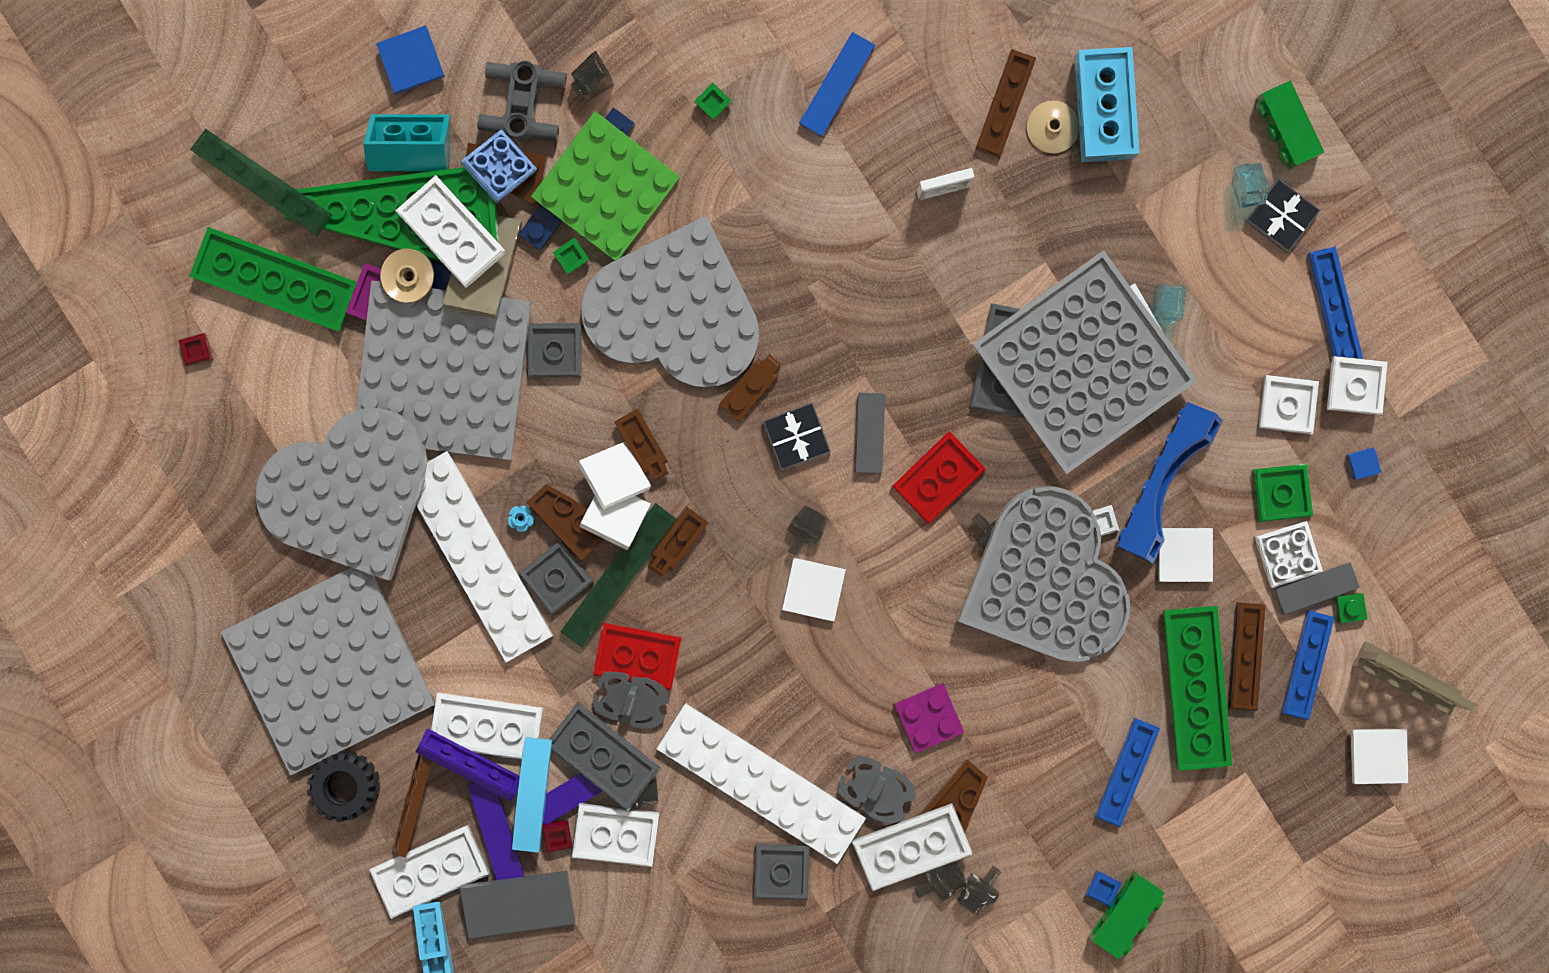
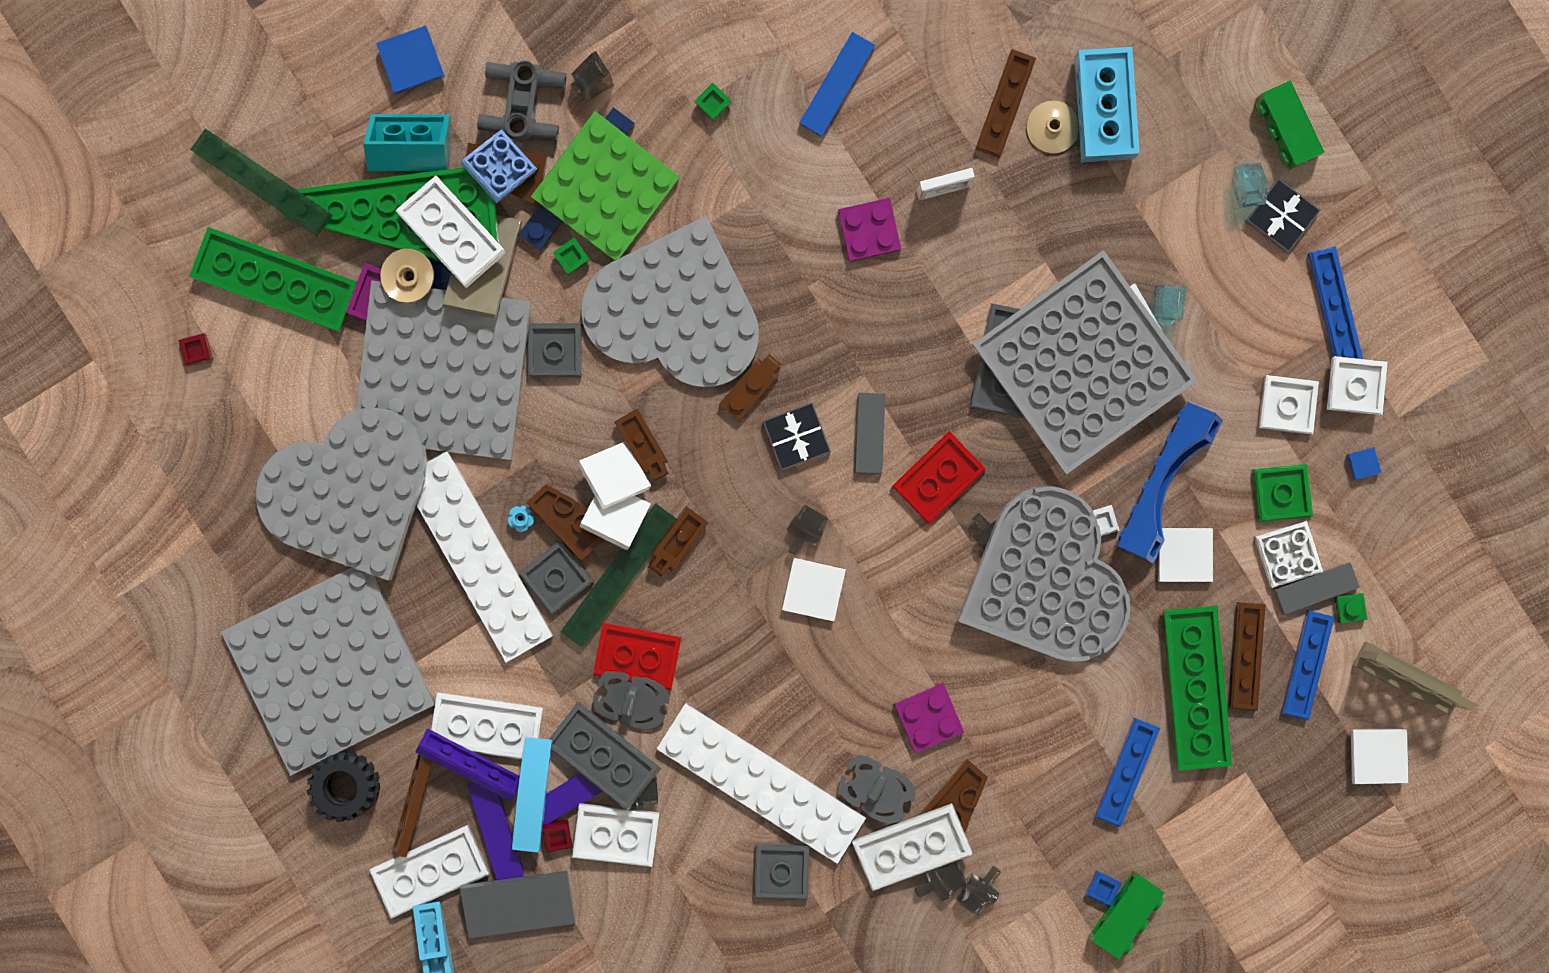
none -> magenta plate [838,198,901,262]

